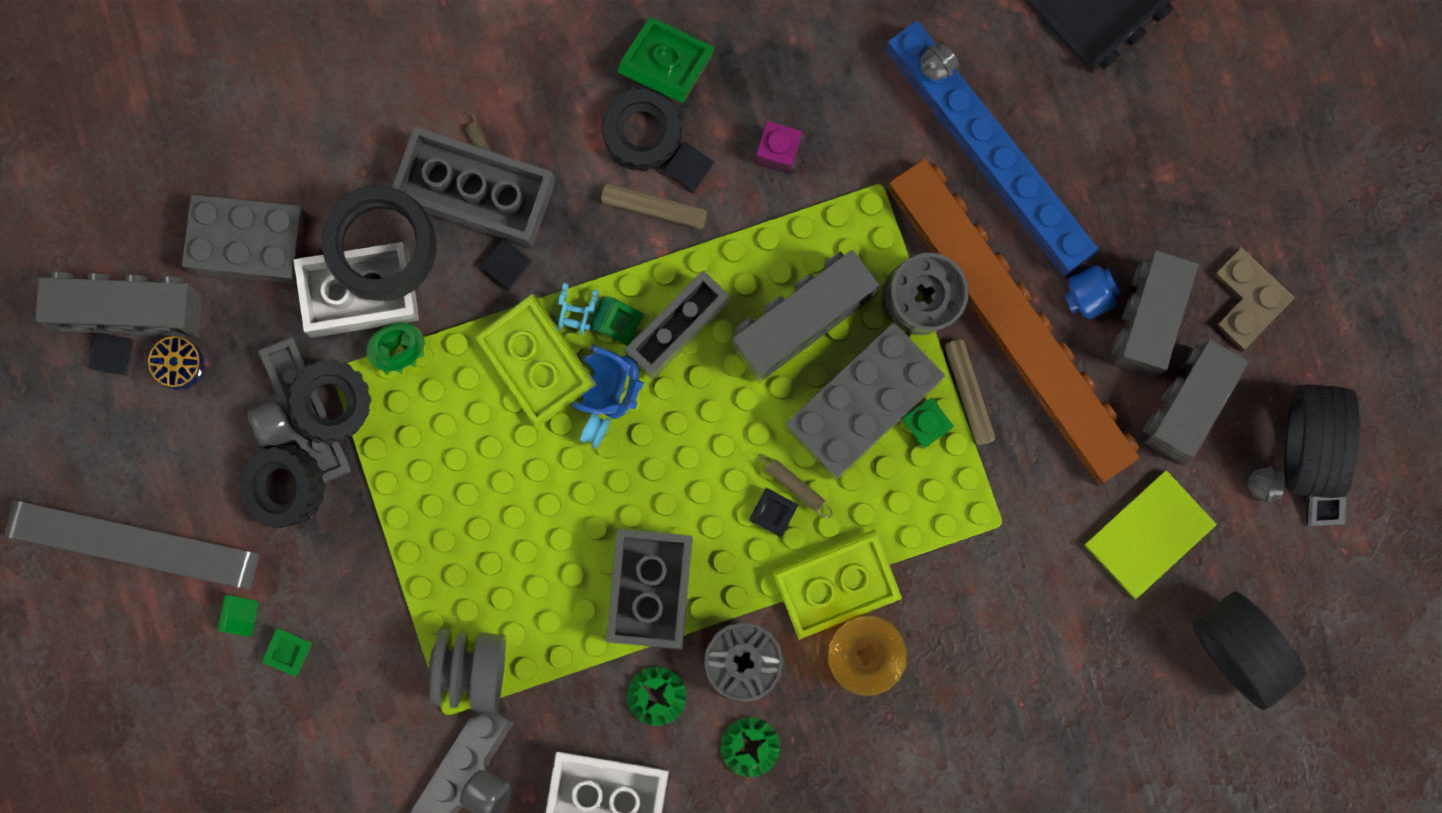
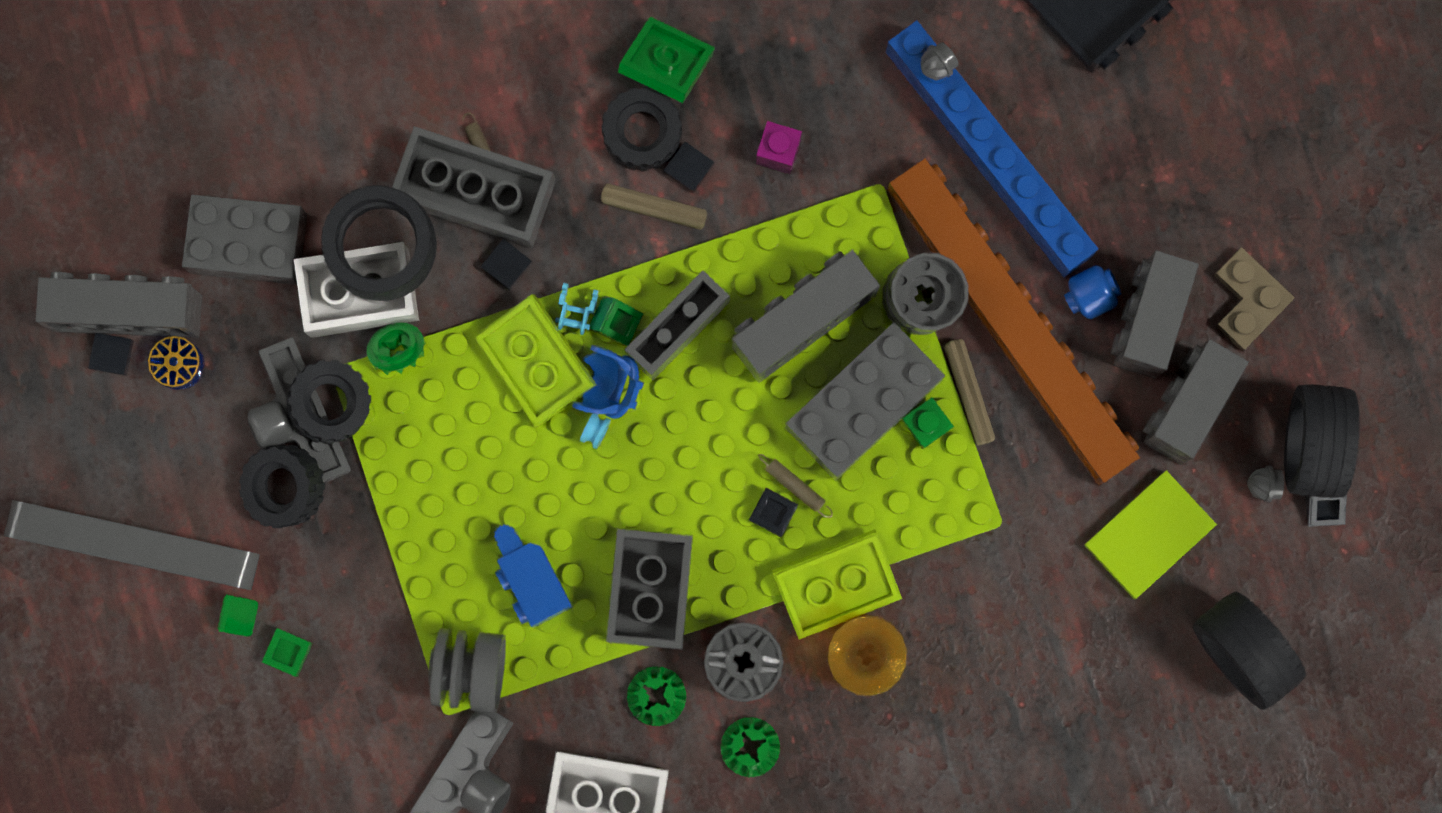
none -> blue hinge [494,524,573,628]

